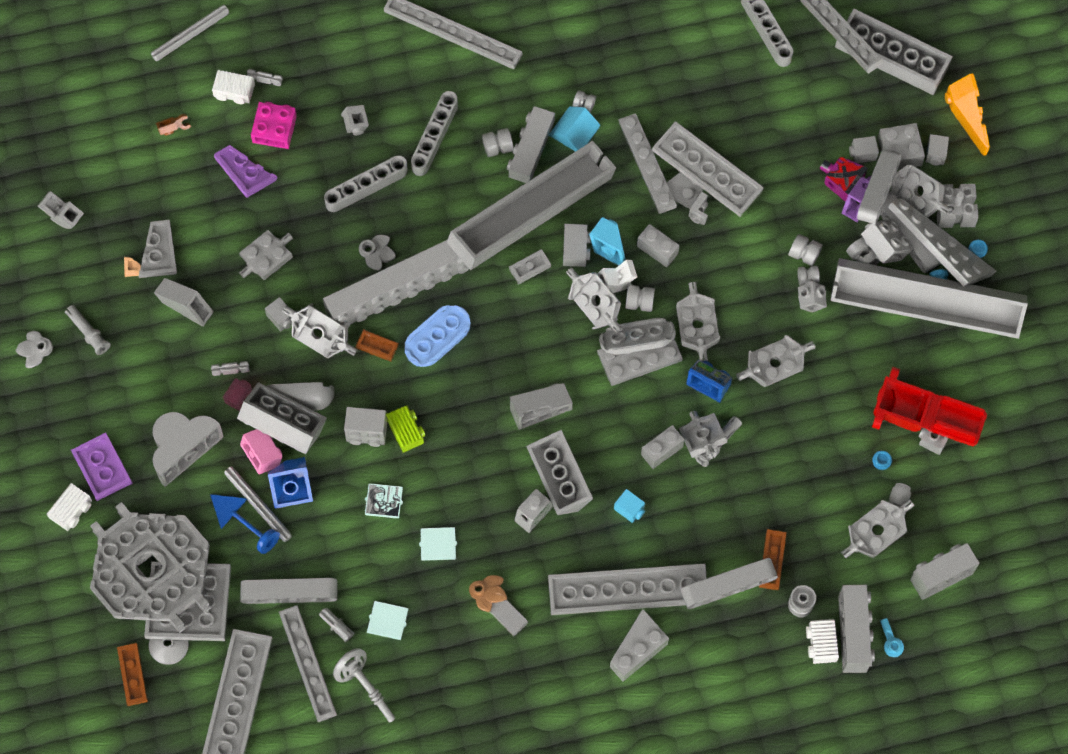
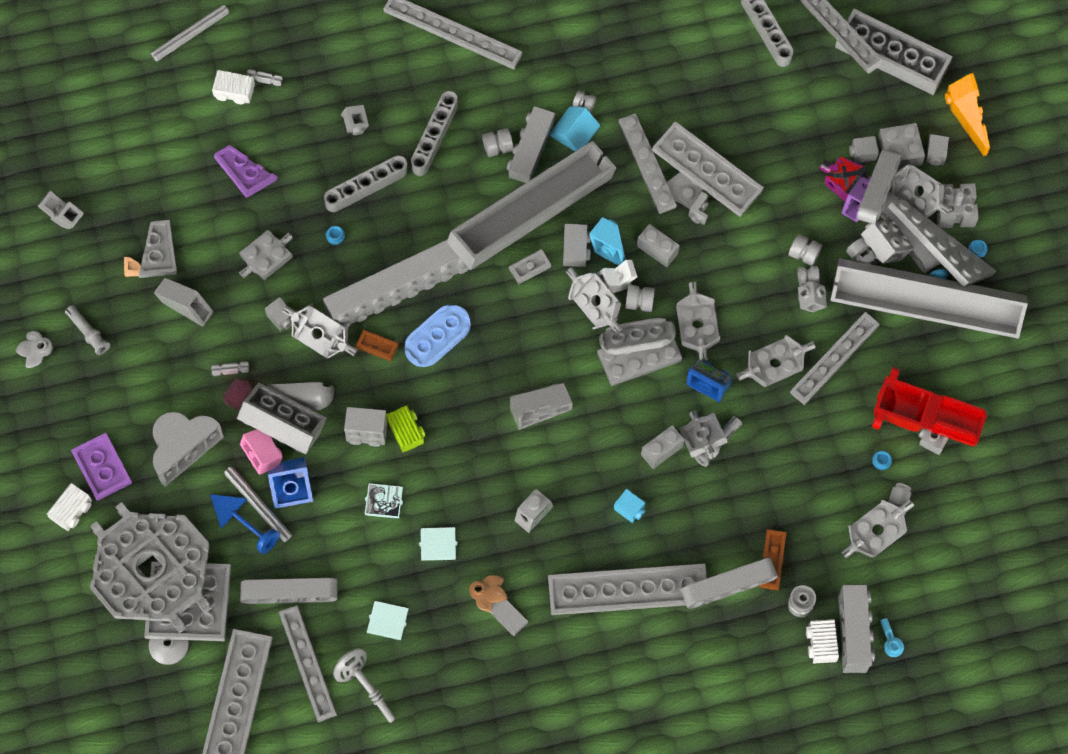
dark orange plate [117,643,148,706] -> none
plate [156,114,191,135] -> none
dark pink brick [251,102,297,149] -> none
light grey axle [319,608,354,642] -> none
light grey plate [359,235,396,270] -> none
light grey slope [526,430,593,515] -> none
light grey wedge [610,609,669,682] -> none
light grey brick [910,543,979,600] -> none
none -> dark azure plate [326,226,345,245]
none -> light grey plate [790,312,880,405]

